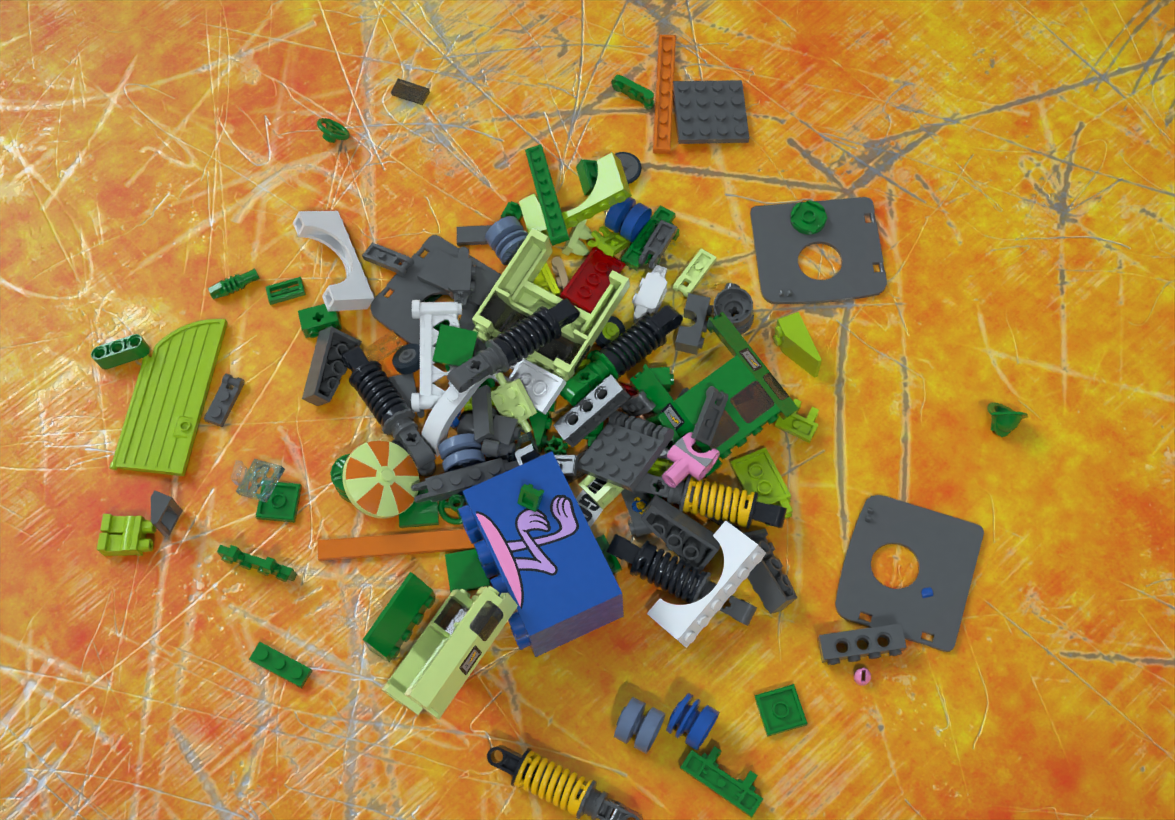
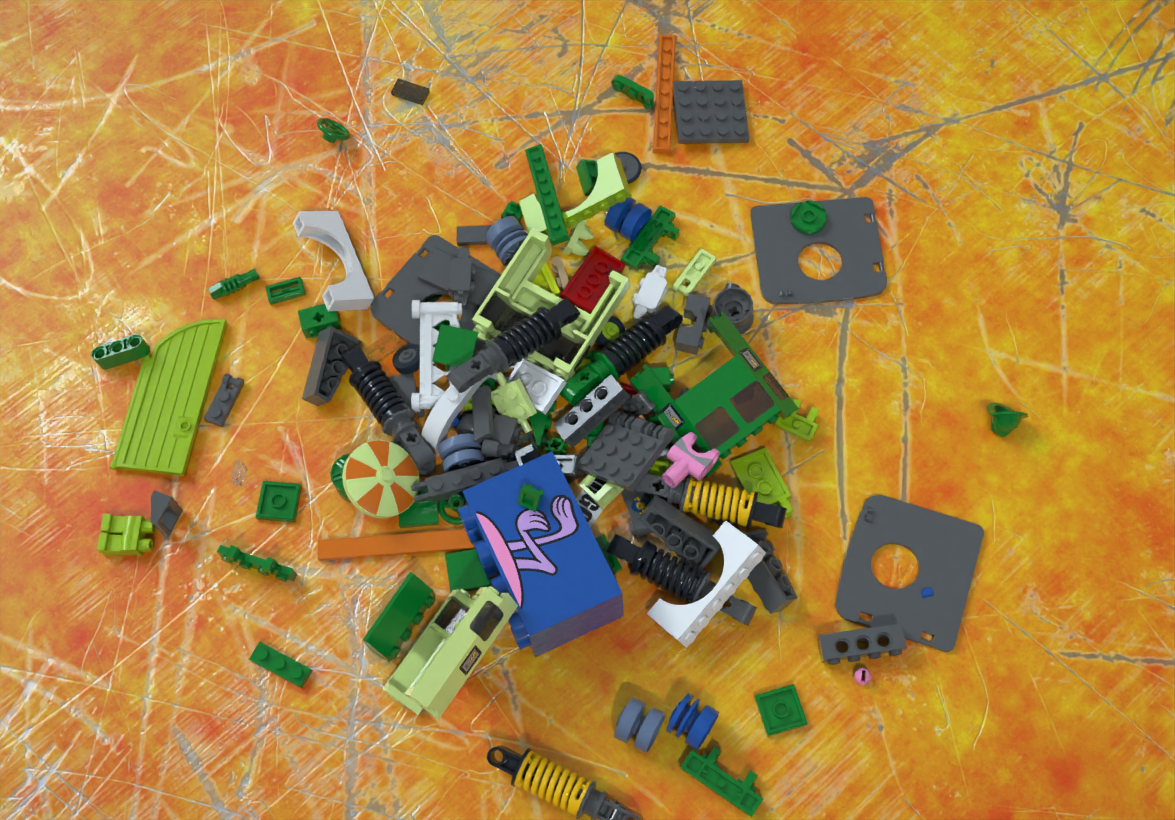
clear light blue piece [236,459,285,502] -> none
dark grey plate [362,242,414,277] -> none
lime plate [587,226,630,257] -> none
dark grey hinge [639,220,678,269] -> none
dark grey plate [691,386,728,446] -> none
lime slope [773,312,822,378] -> none

